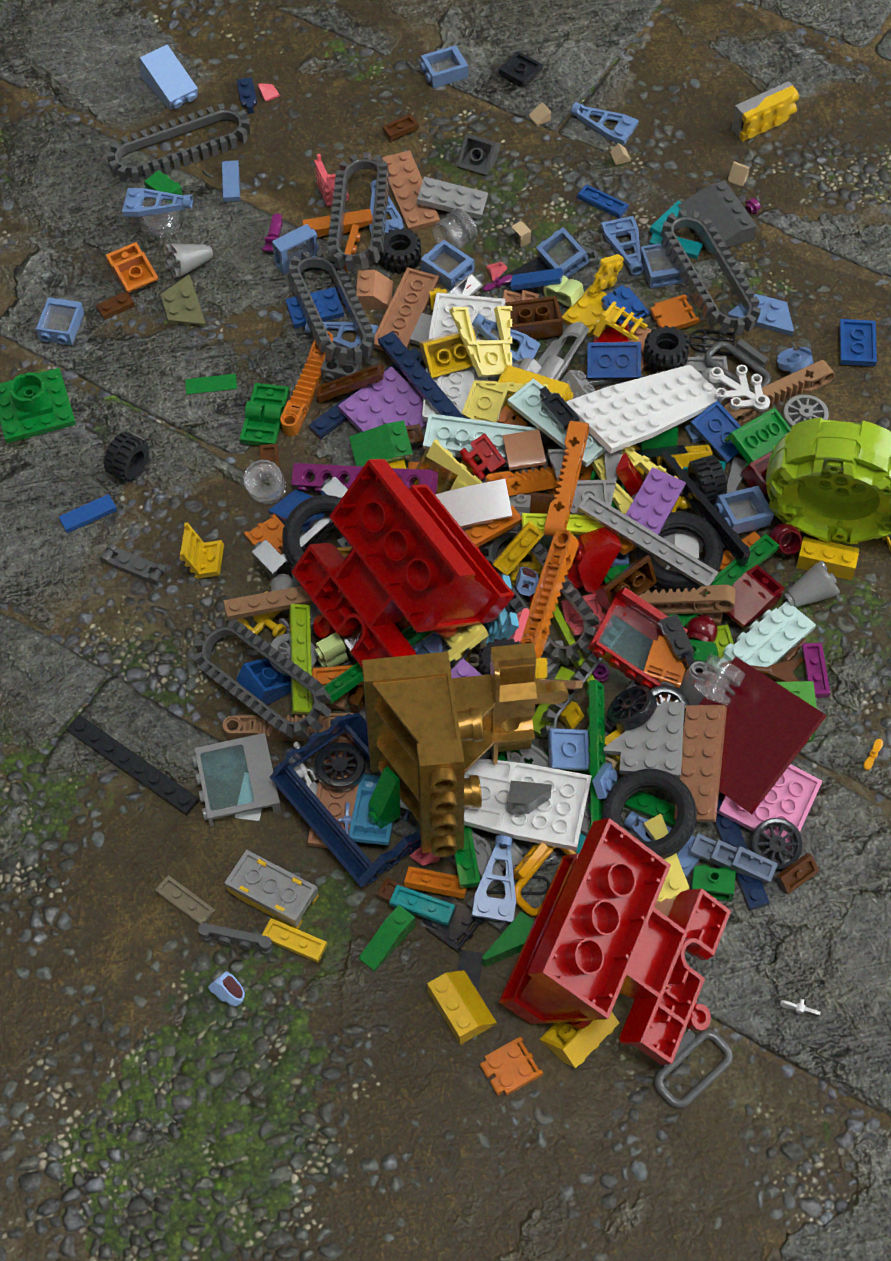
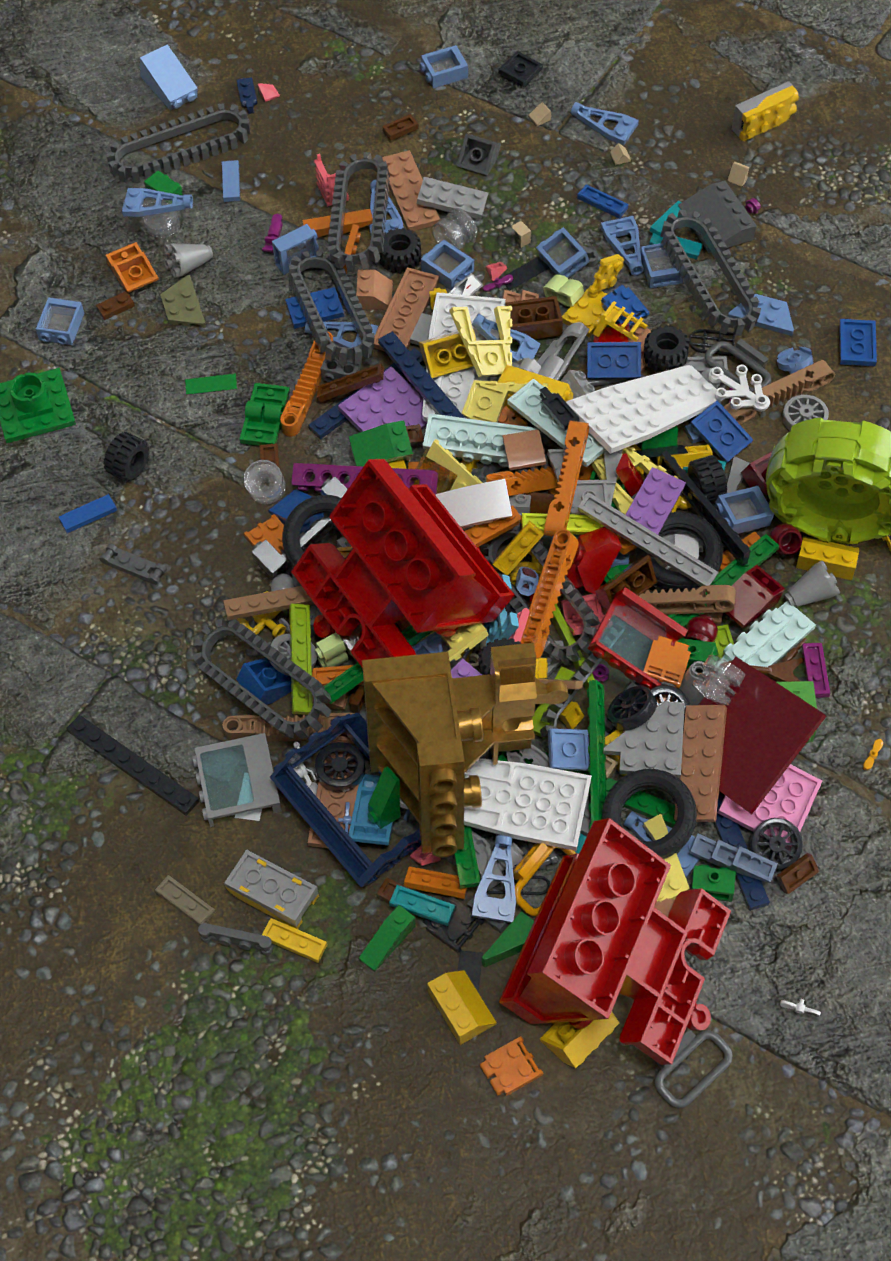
yellow plate [180,523,224,579] -> none
light blue rock [208,971,245,1006] -> none
red plate [460,433,506,481] -> none
dark grey slope [508,780,552,815] -> none
blue tile [510,268,563,291] -> none
medium blue plate [593,762,617,799] -> none
orange plate [650,295,700,330] -> none
black hinge [658,614,695,669] -> none
green hinge [724,407,791,468] -> none

